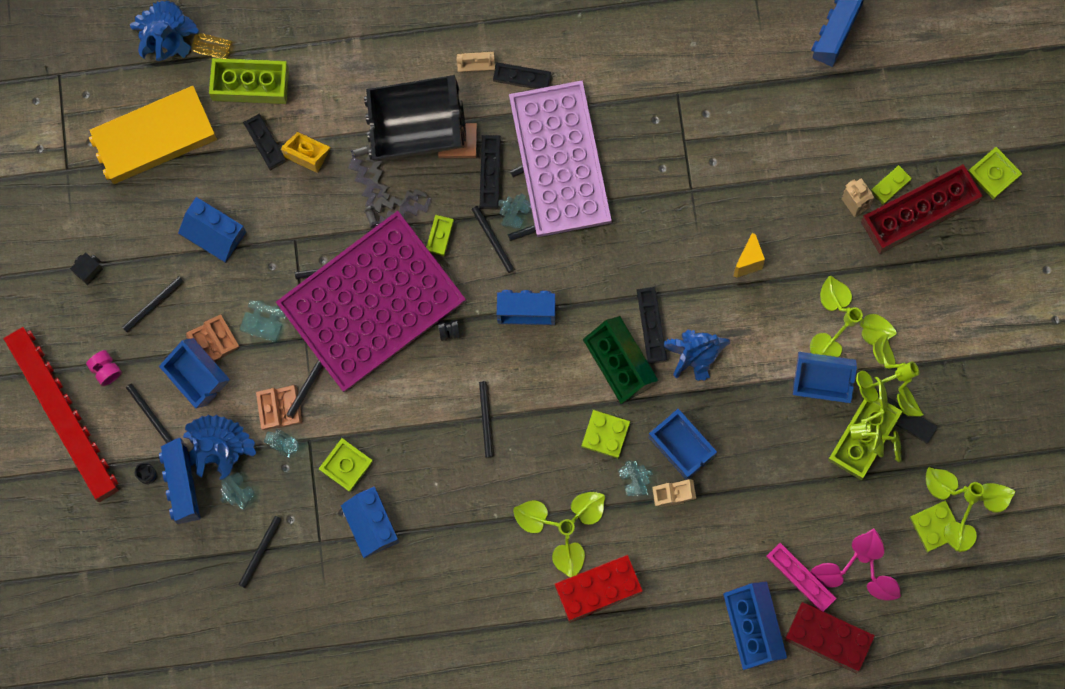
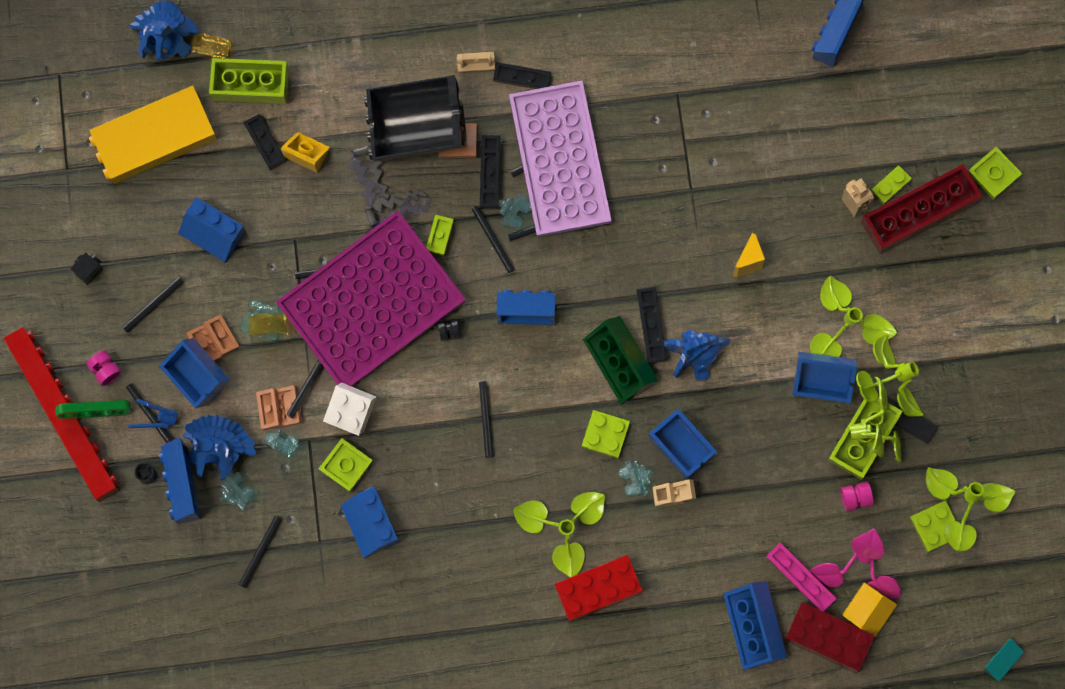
none -> green beam [55,400,131,419]
none -> blue plant [128,399,177,429]
none -> clear yellow slope [248,313,287,336]
none -> white brick [323,382,377,436]
none -> dark pink wheel [840,481,874,512]
none -> yellow slope [842,583,897,637]
none -> teal slope [983,638,1024,682]

